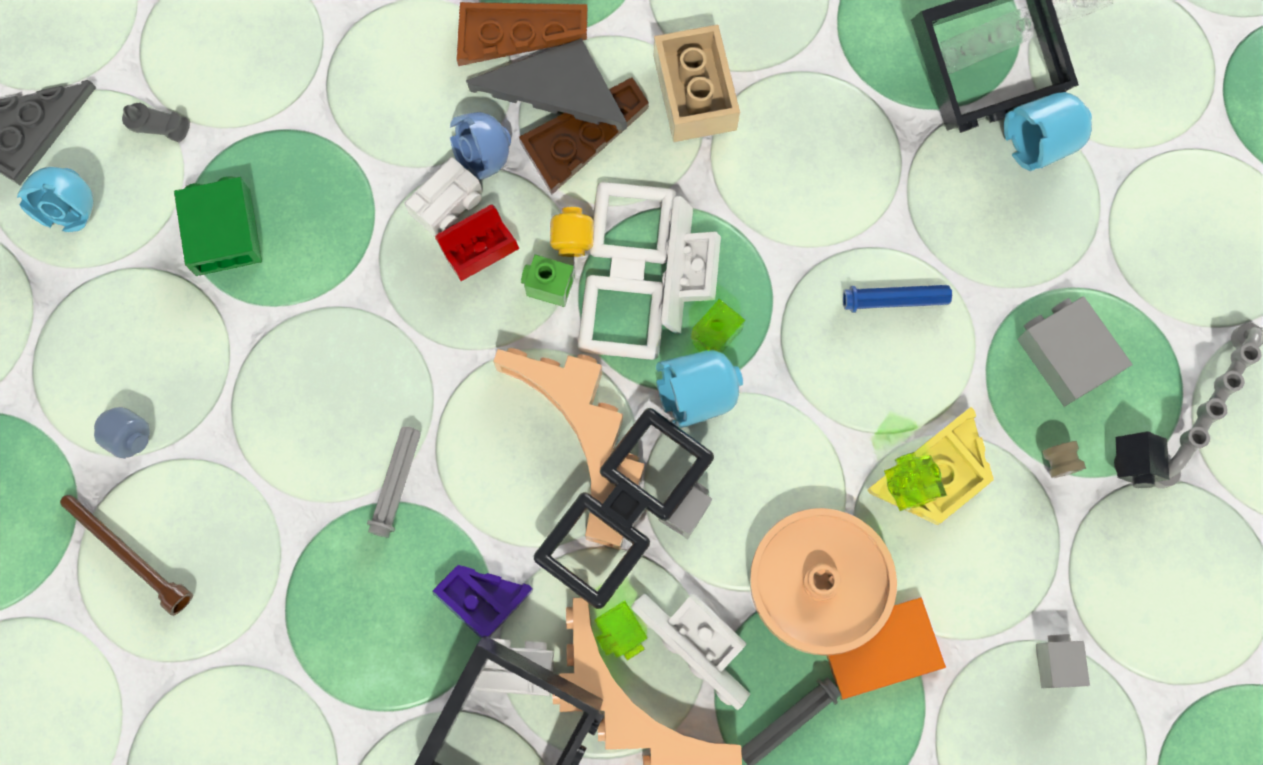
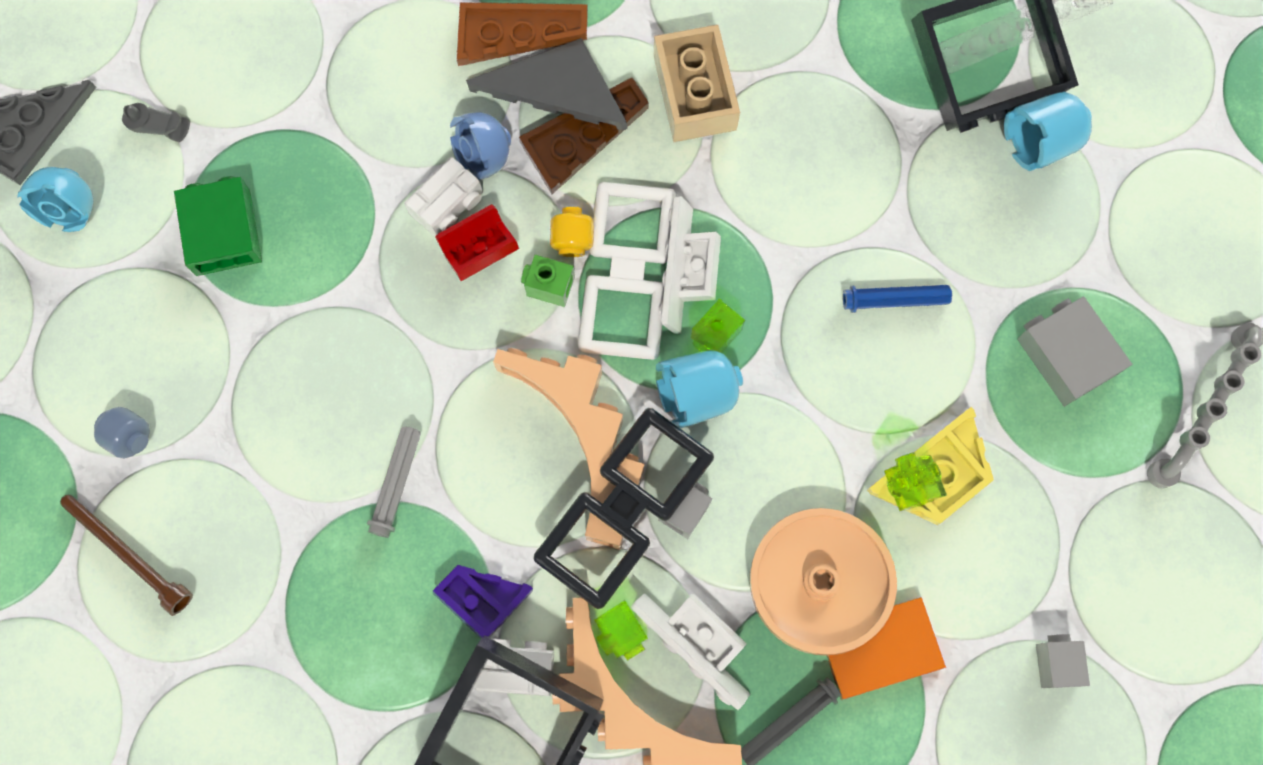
dark tan wheel [1042,441,1086,478] -> none
black brick [1114,431,1170,488] -> none

